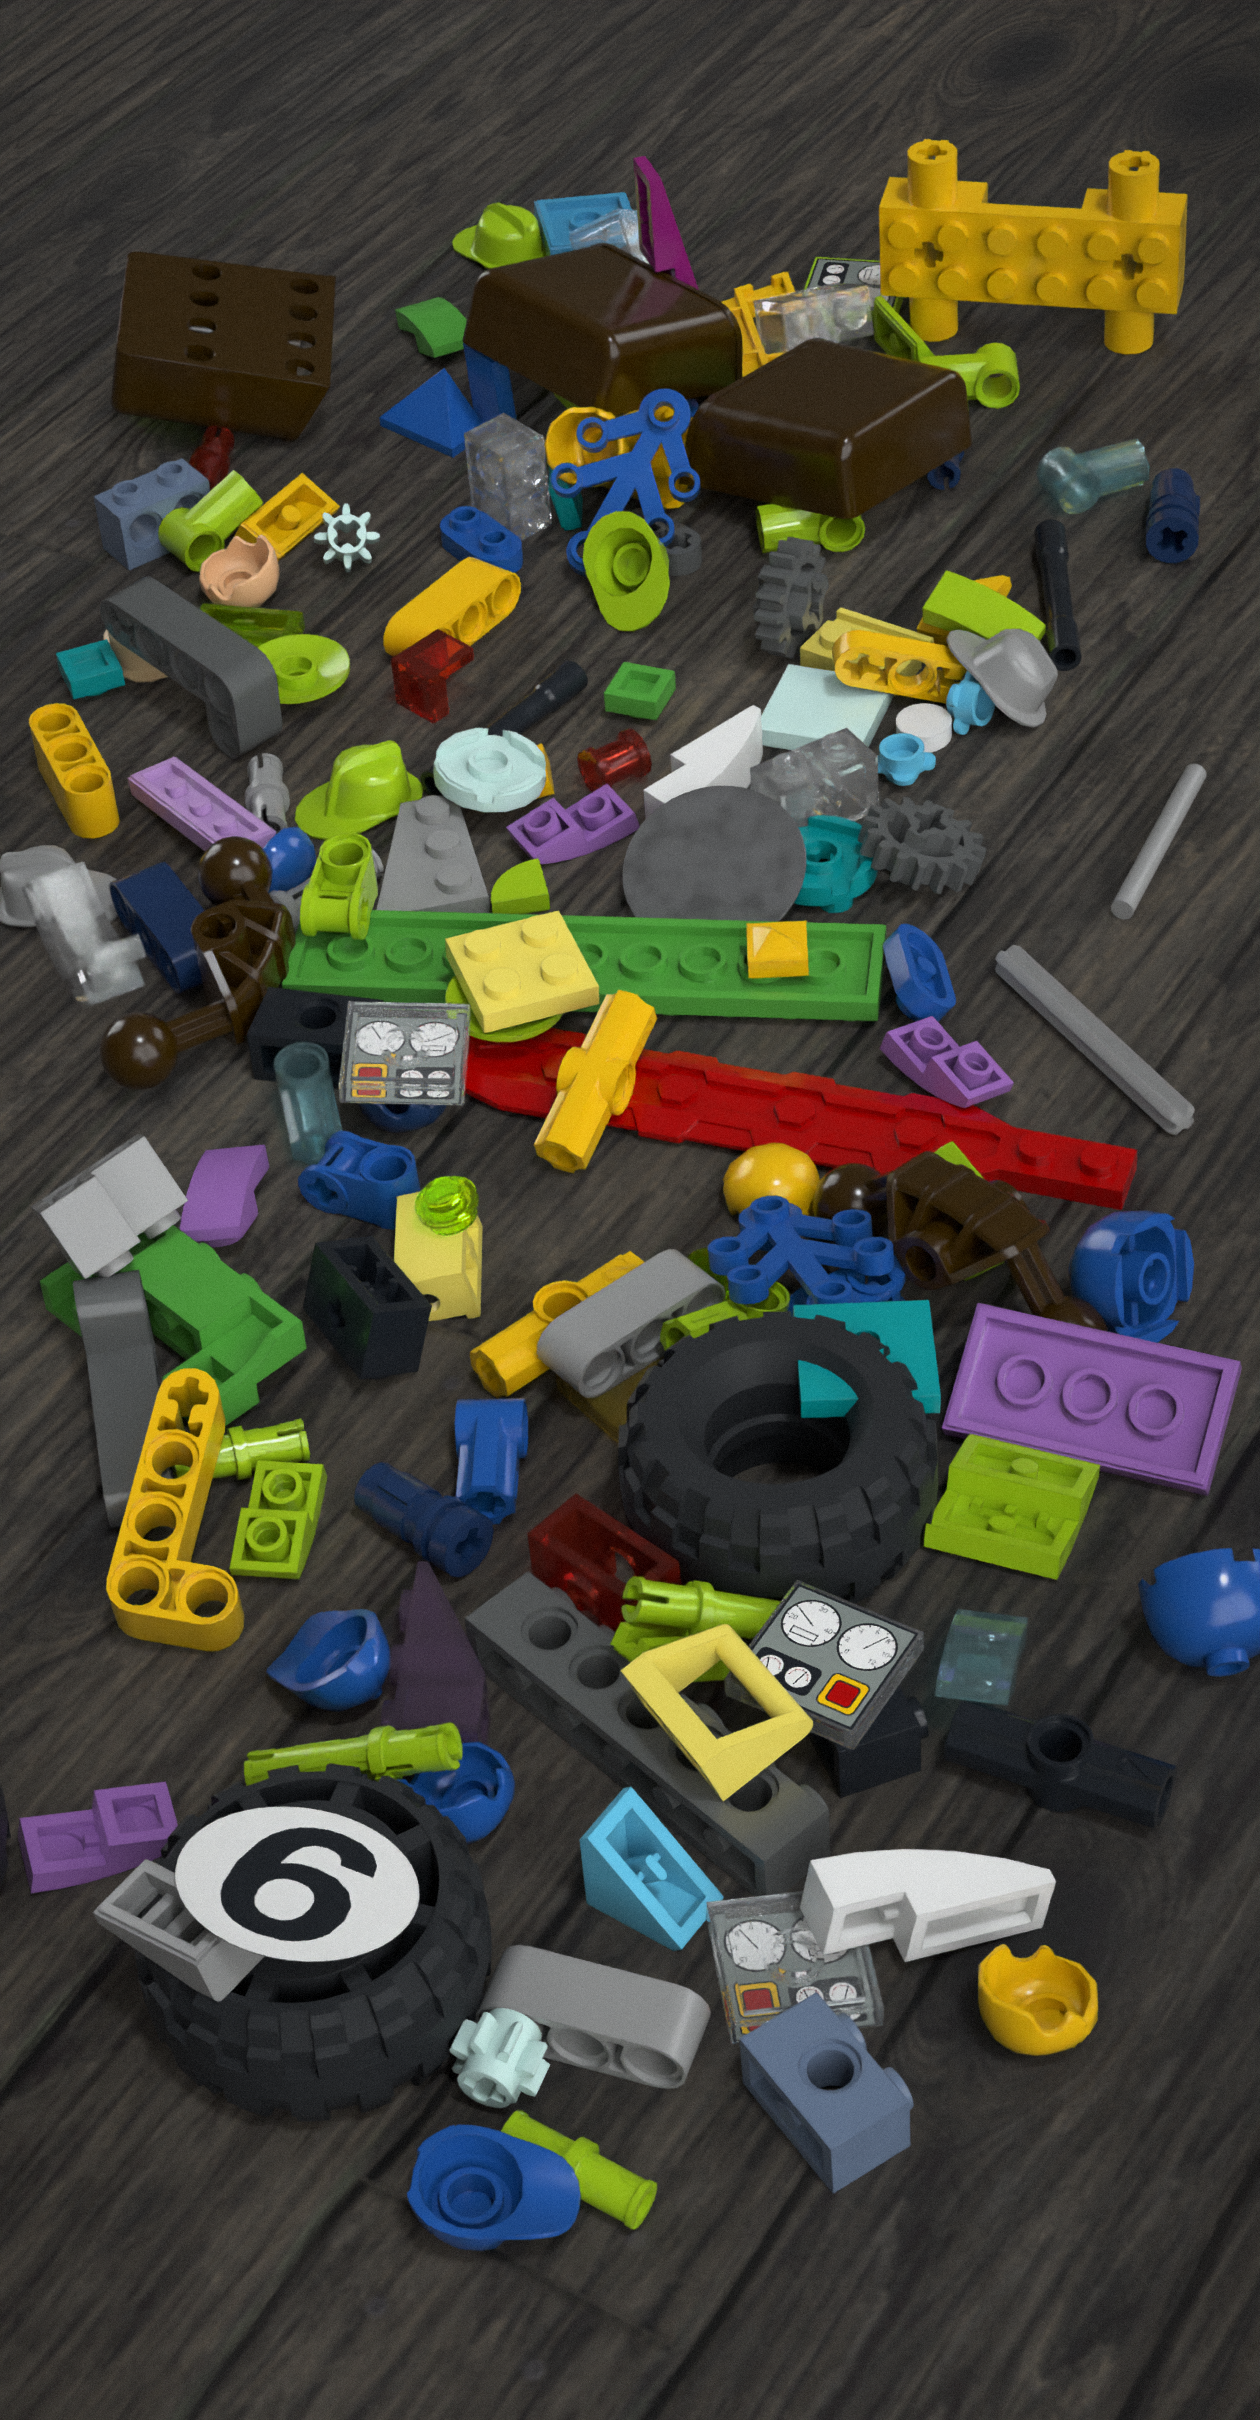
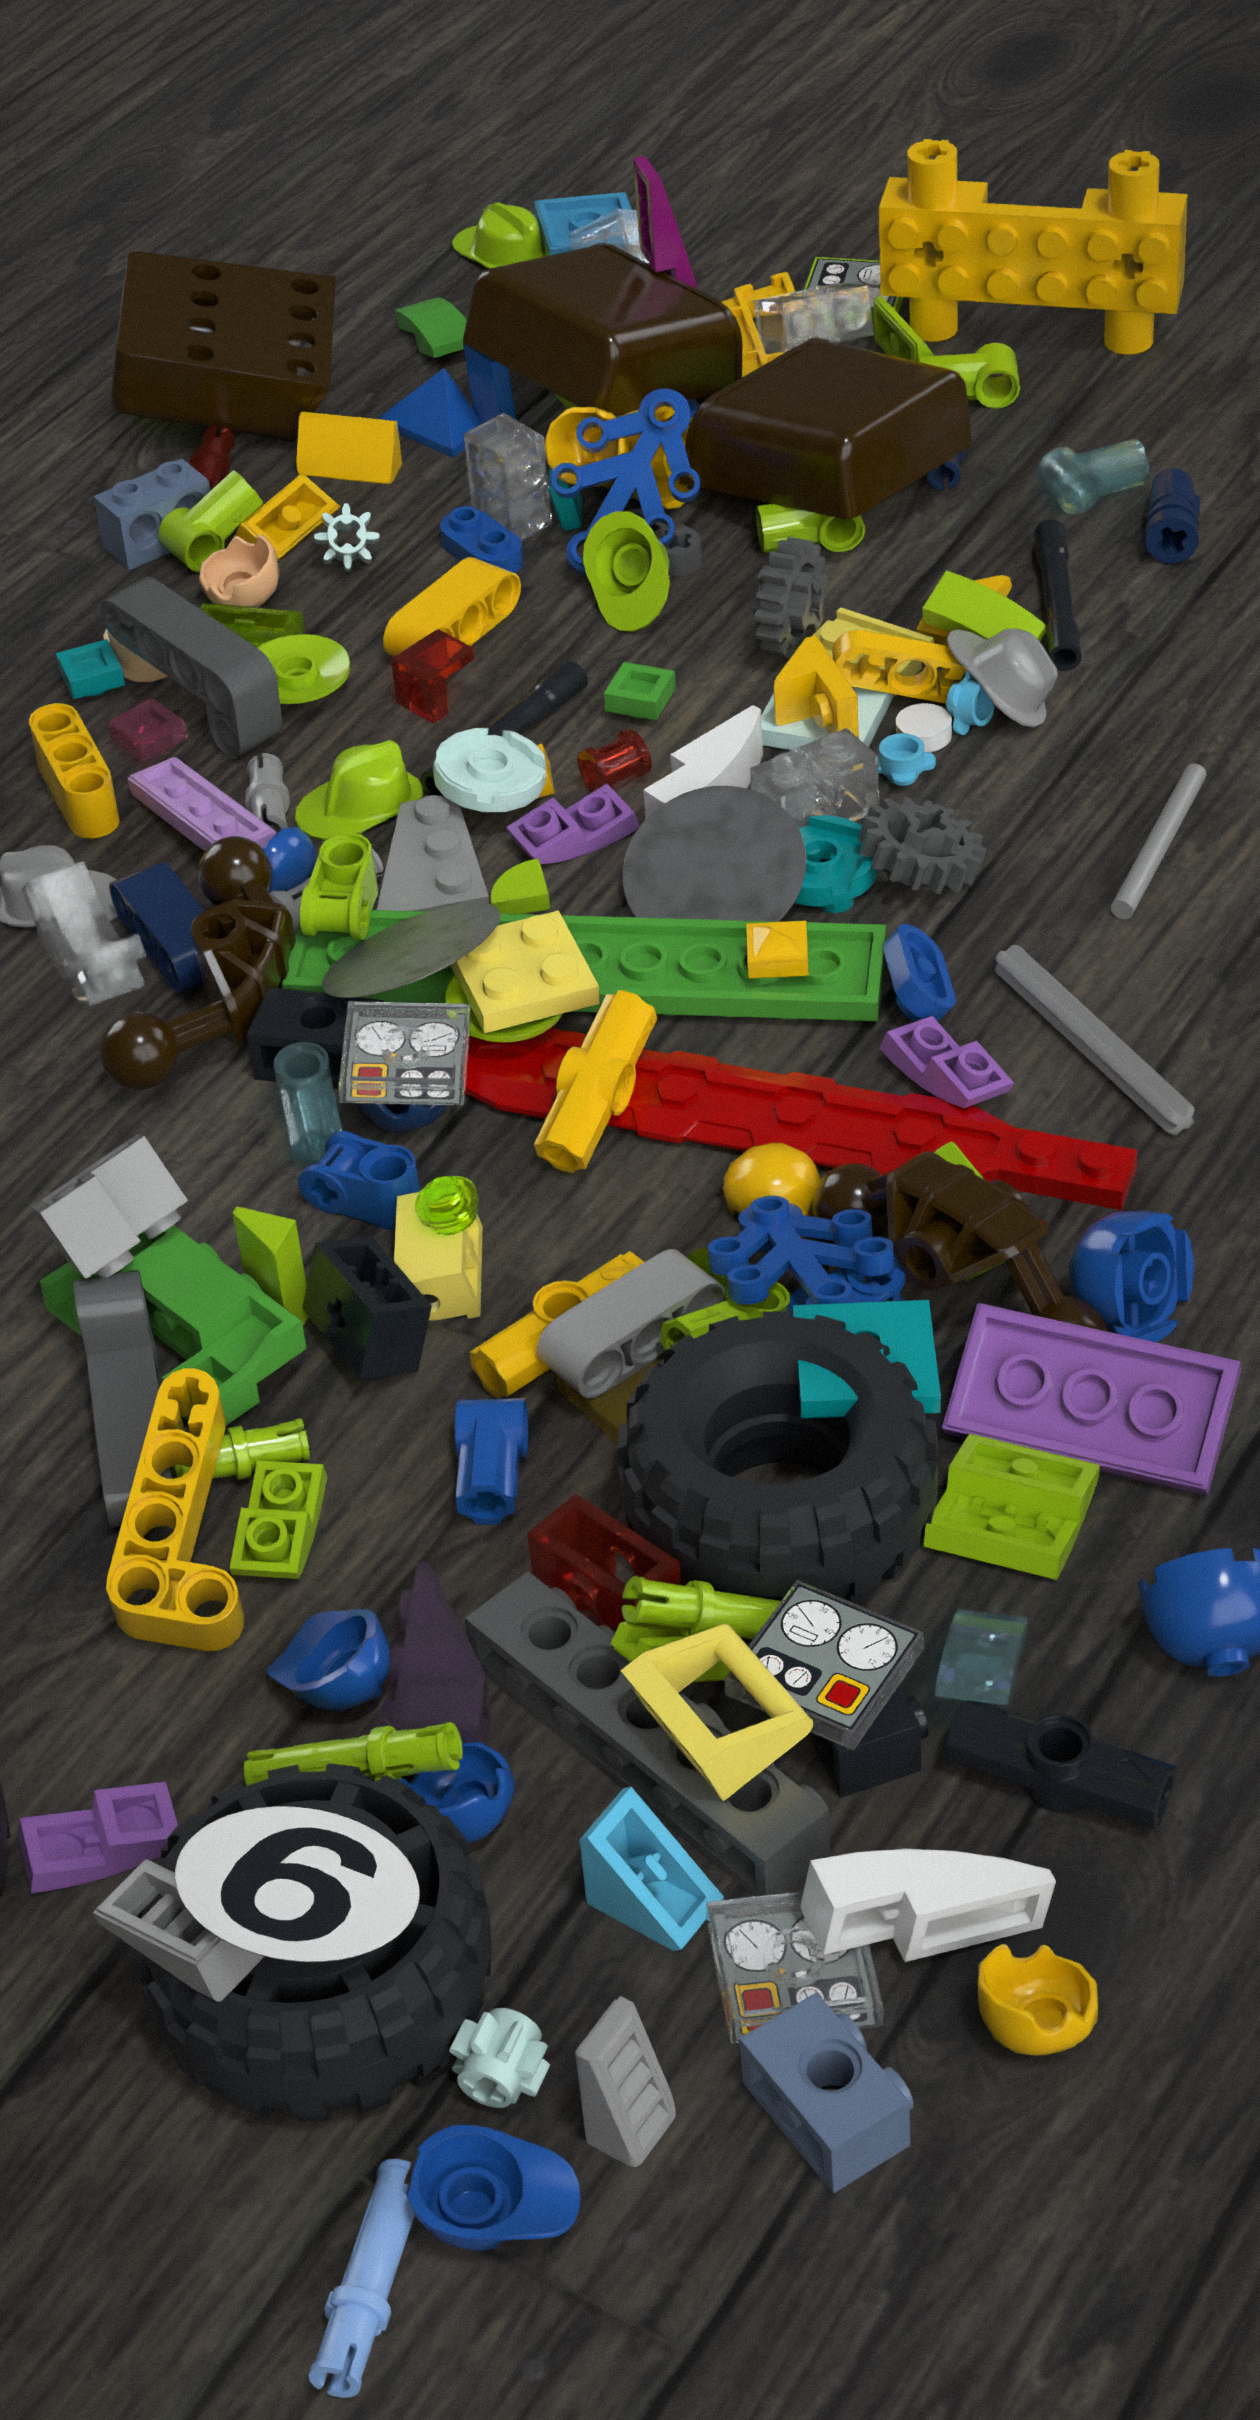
medium lavender slope [180,1145,270,1247] -> none
dark blue axle [354,1462,494,1577] -> none
light grey beam [475,1945,711,2089] -> none
lime pin [501,2110,657,2230] -> none
none -> clear pink plate [108,698,187,762]
none -> lime slope [233,1207,309,1325]
none -> yellow slope [296,412,402,484]
none -> light blue pin [308,2159,415,2398]
none -> flat silver sticker [322,902,500,998]
none -> light grey slope [575,1996,676,2167]
none -> yellow slope [774,635,859,747]

